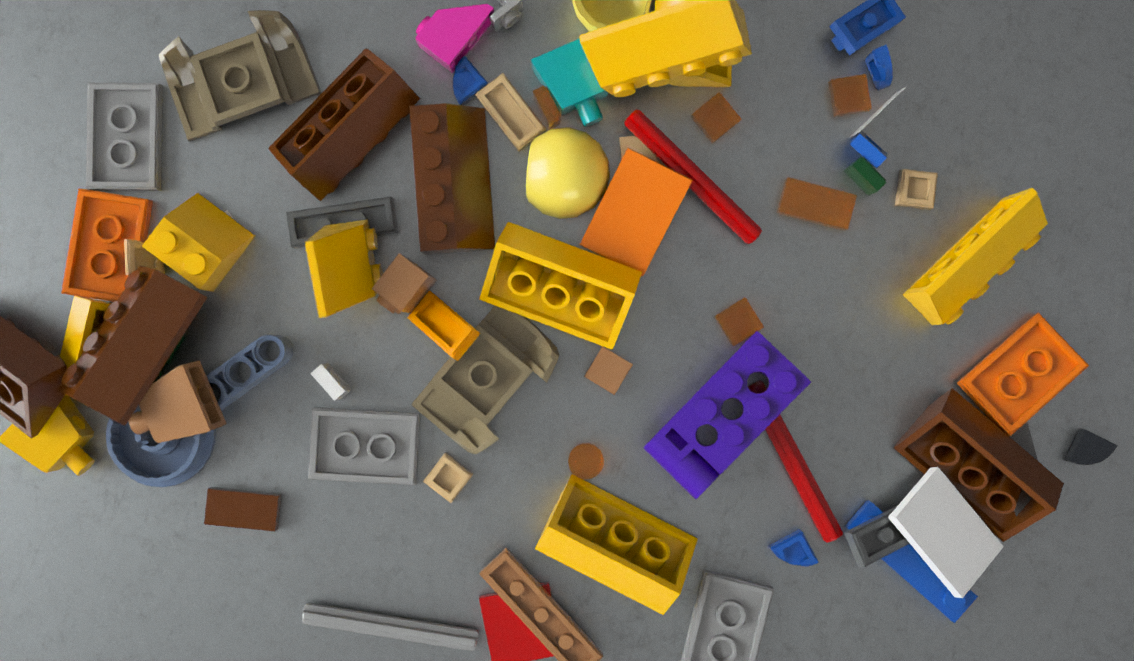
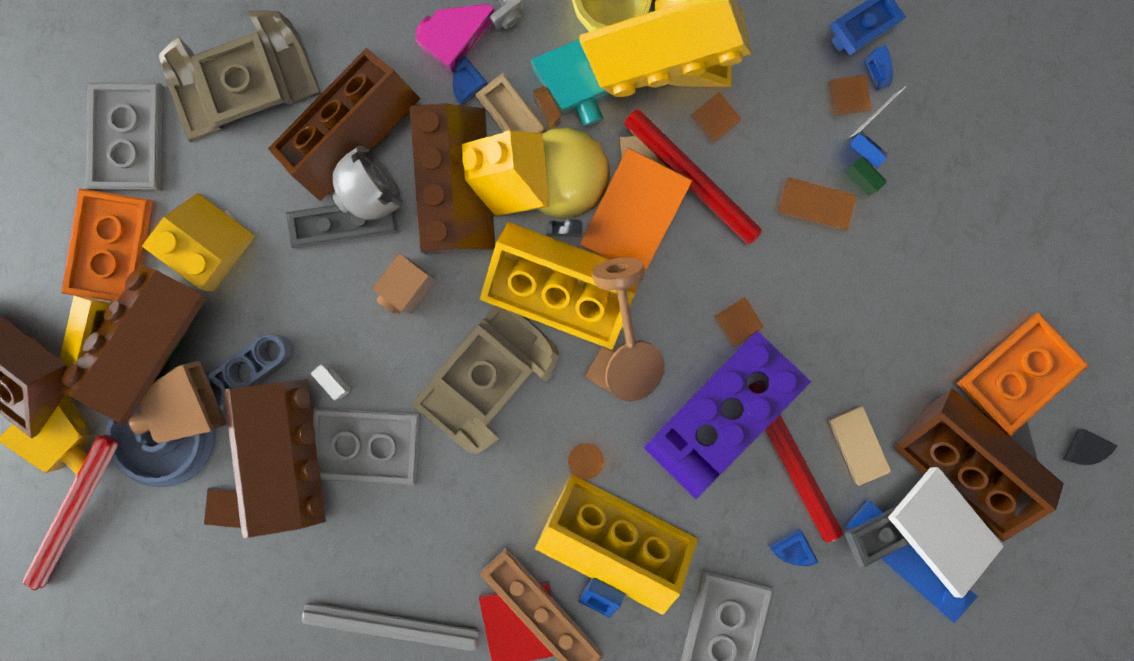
tan tile [124,239,165,275] -> none
yellow slope [305,220,383,318] -> none
light orange tile [407,290,481,361] -> none
tan tile [423,452,474,503] -> none
tan tile [895,169,938,210] -> none
yellow slope [903,188,1048,325] -> none
none -> axle [23,434,118,591]
none -> reddish brown slope [223,379,326,538]
none -> light grey cylinder [333,145,403,220]
none -> yellow slope [461,131,550,216]
none -> black tile [546,219,582,237]
none -> blue tile [578,577,625,618]
none -> medium nougat piece [592,257,664,402]
none -> tan tile [828,406,891,486]

